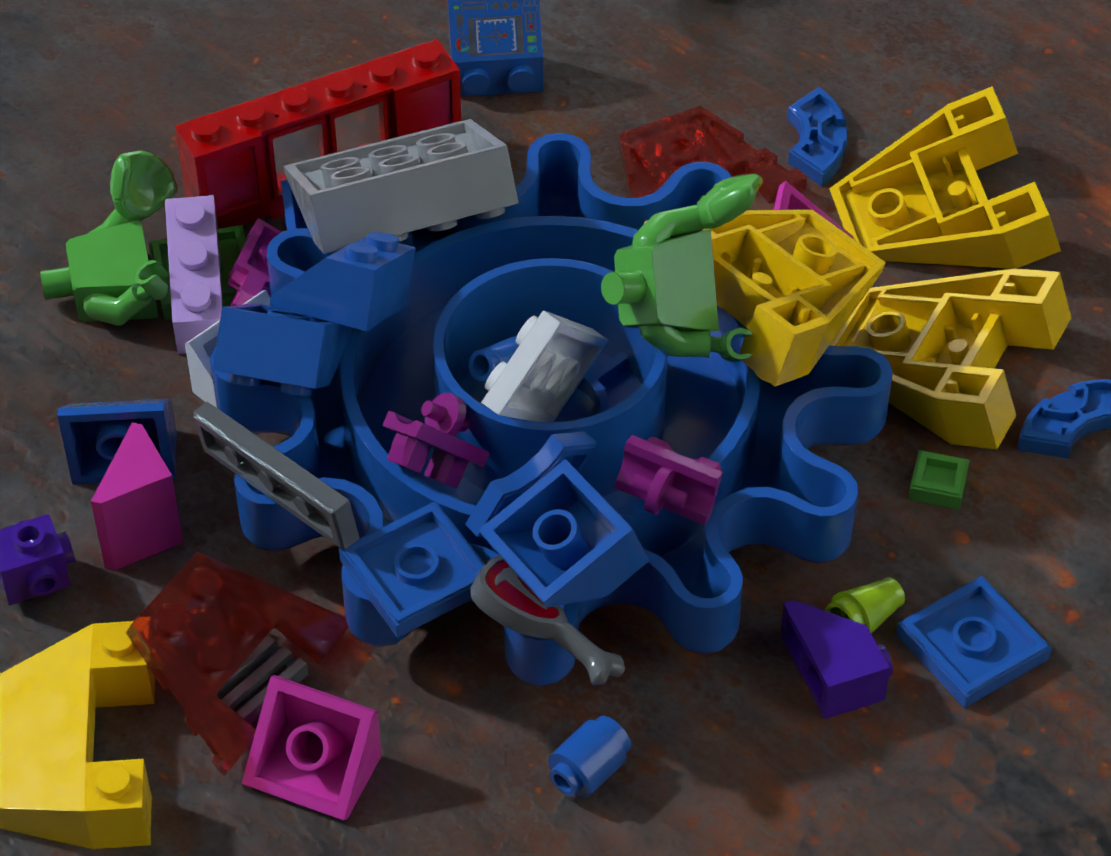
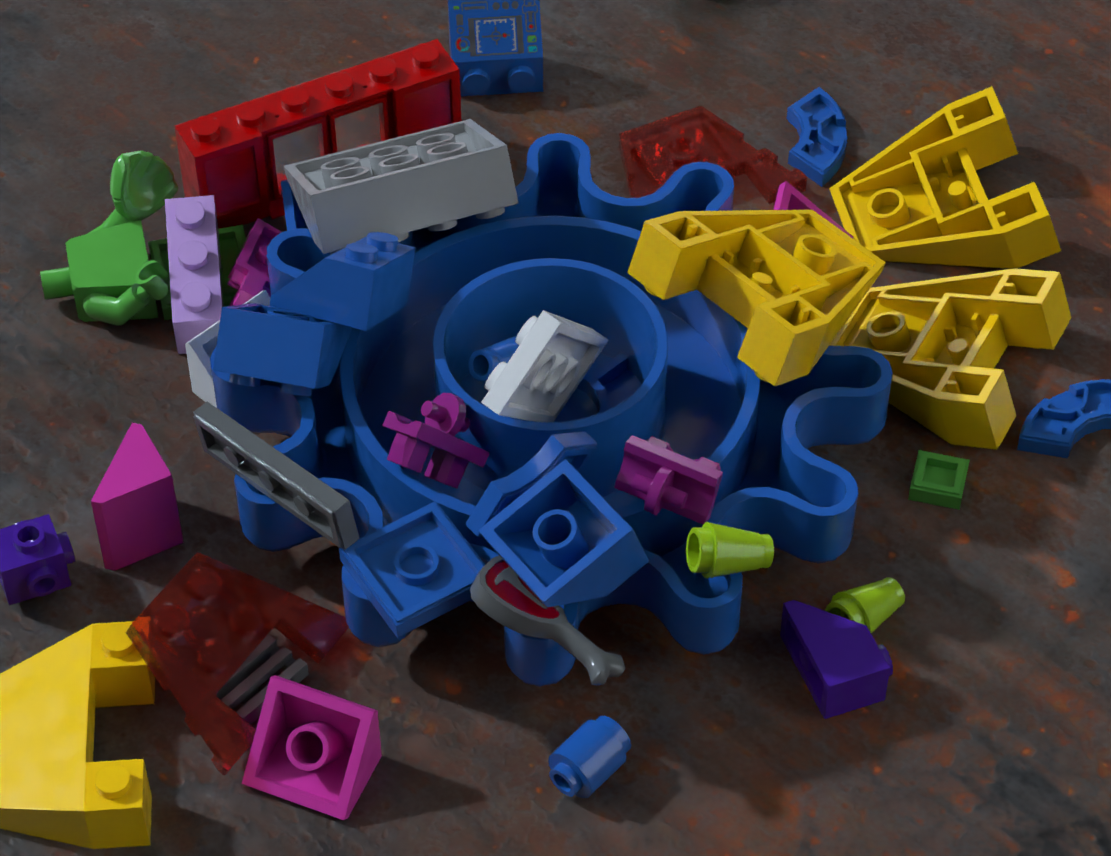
blue slope [57,399,177,484] -> none
bright green torso [601,174,763,362] -> none
blue tile [896,576,1052,708] -> none
none -> lime cone [686,522,774,579]

